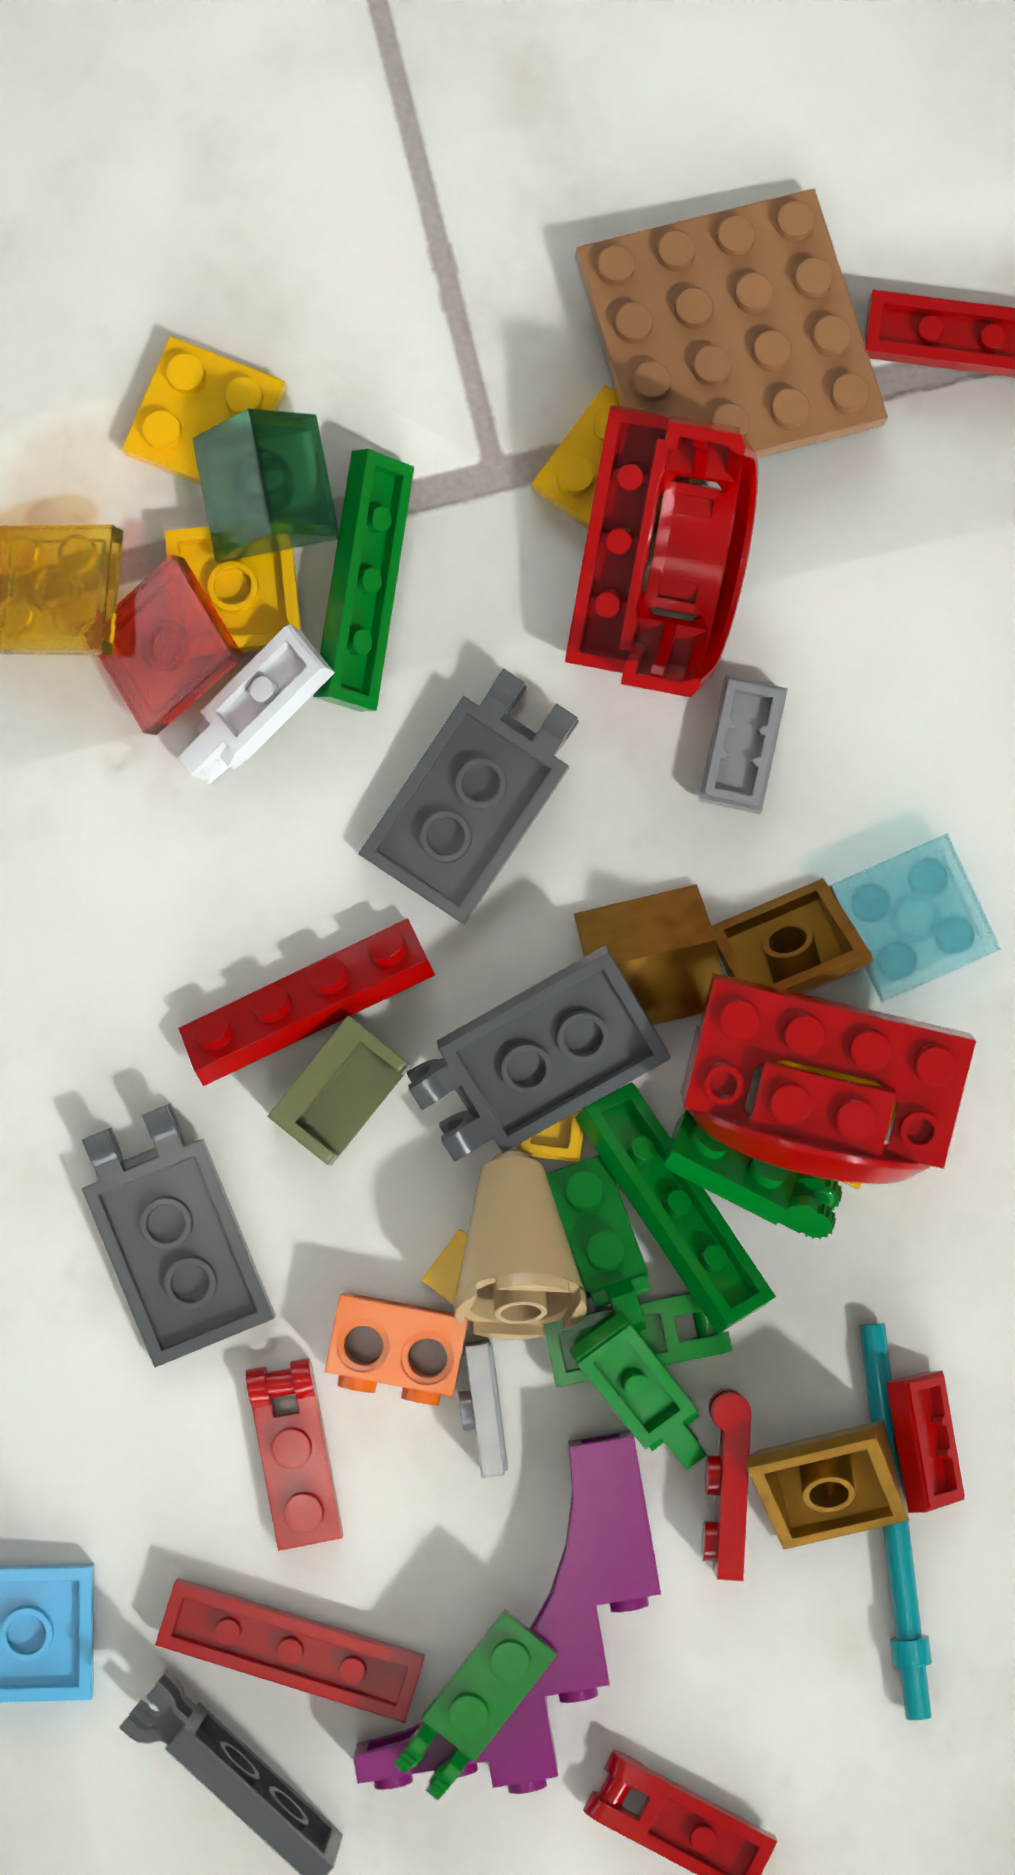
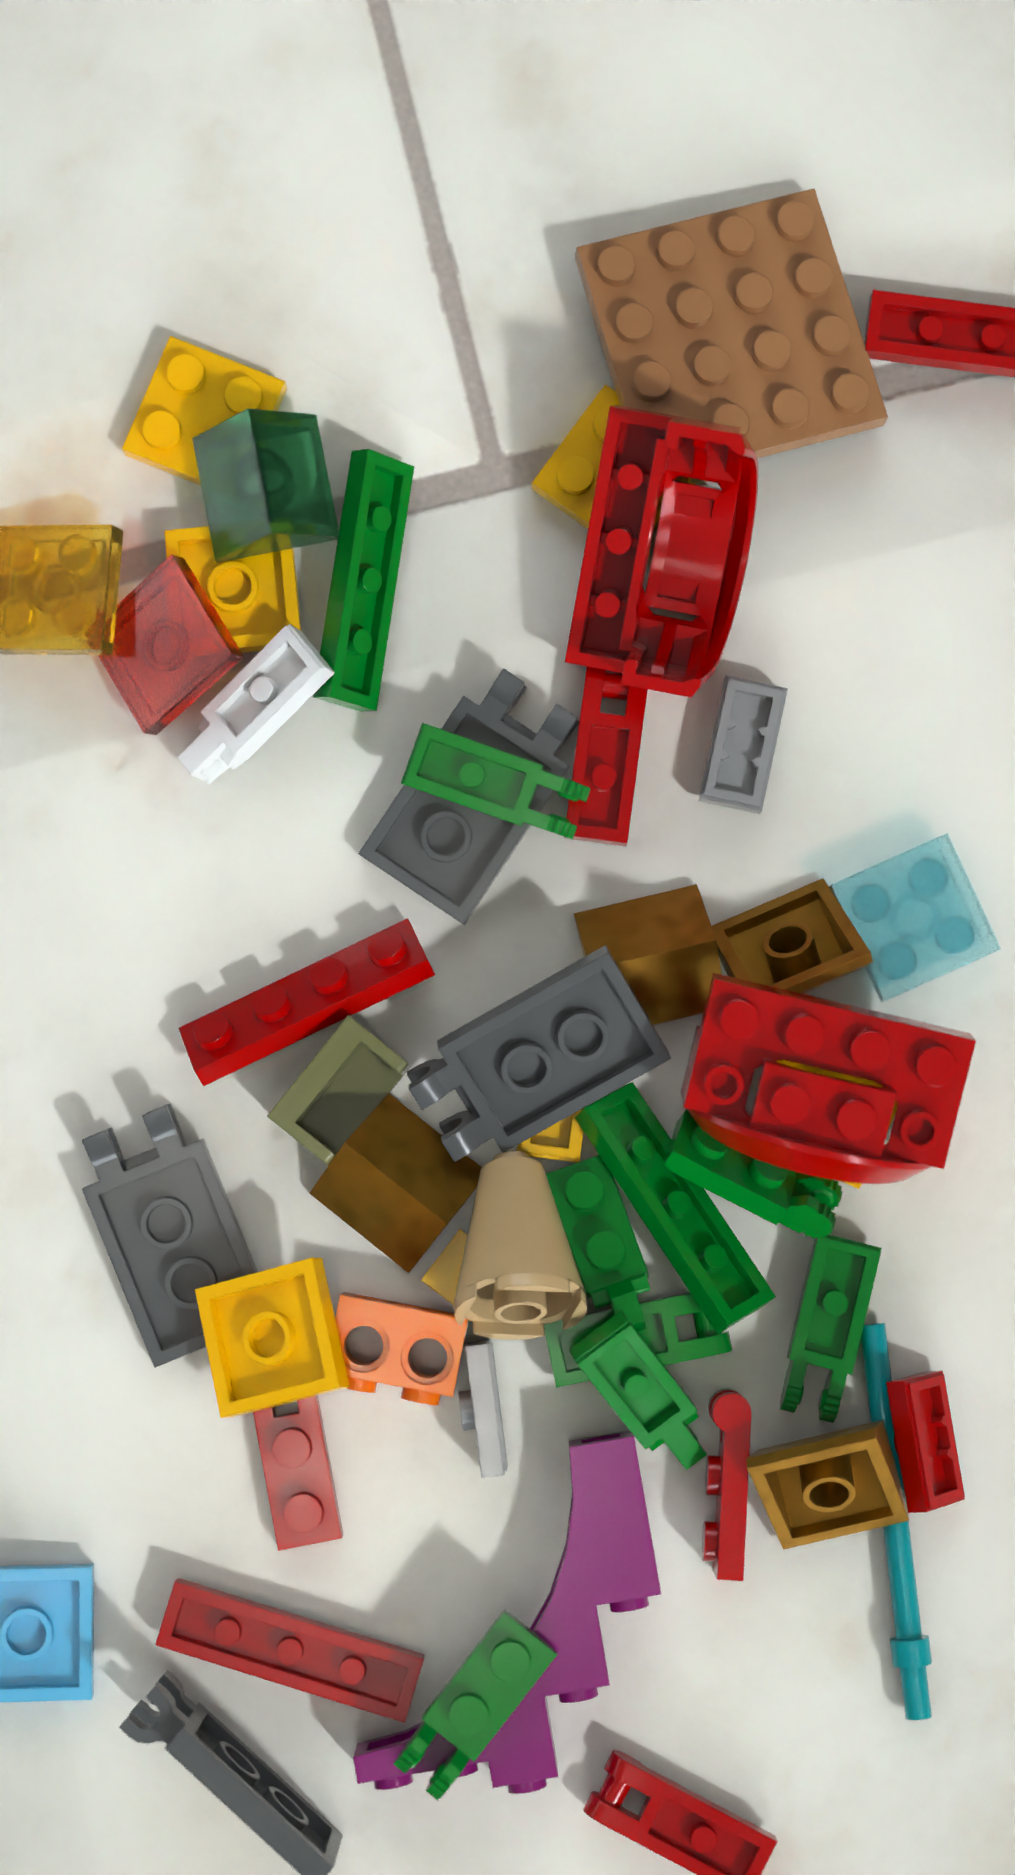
none -> yellow plate [195,1257,349,1418]
none -> pearl gold slope [309,1094,482,1273]
none -> green hinge [401,723,591,840]
none -> red plate [564,667,648,846]
none -> green hinge [779,1235,882,1423]

